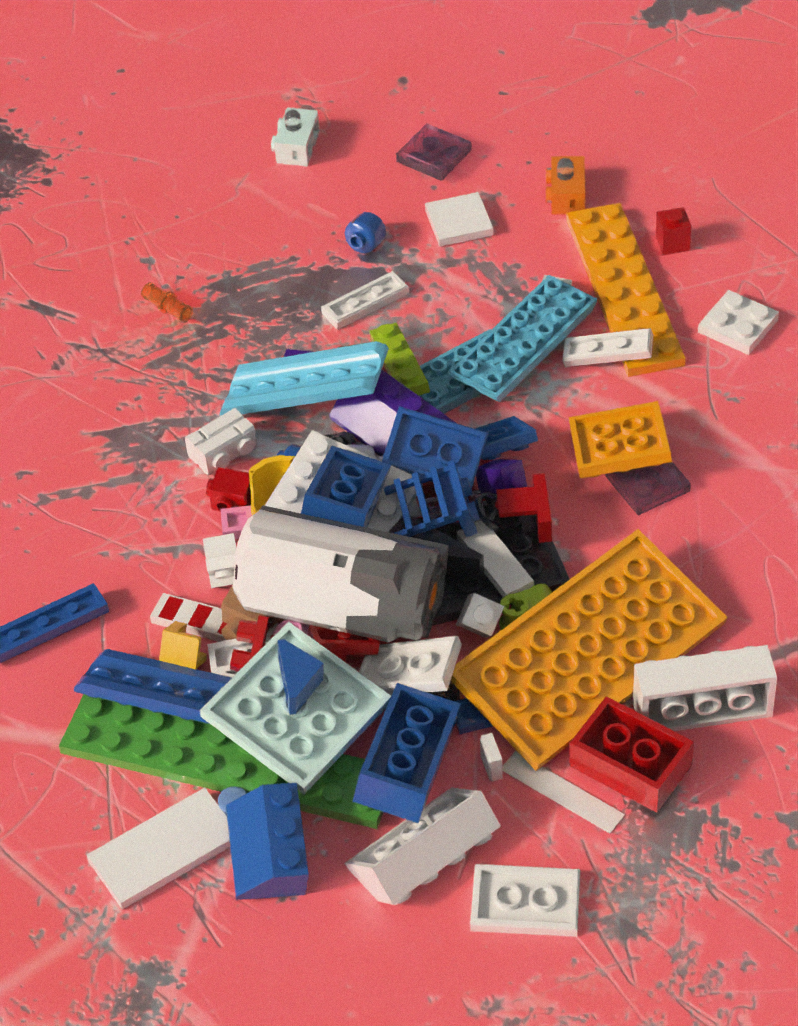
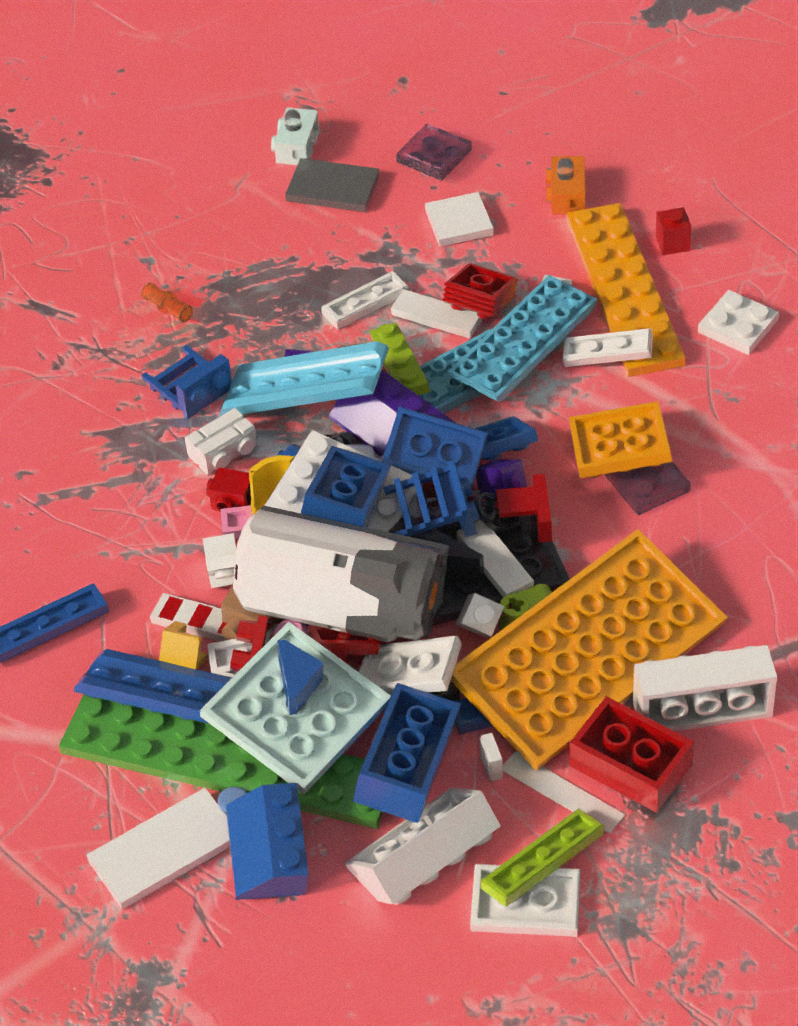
blue head [344,212,386,254] -> none
none -> blue plate [142,345,232,419]
none -> dark grey tile [285,158,380,212]
none -> white tile [391,289,482,339]
none -> red brick [442,263,519,319]
none -> lime tile [481,808,604,907]

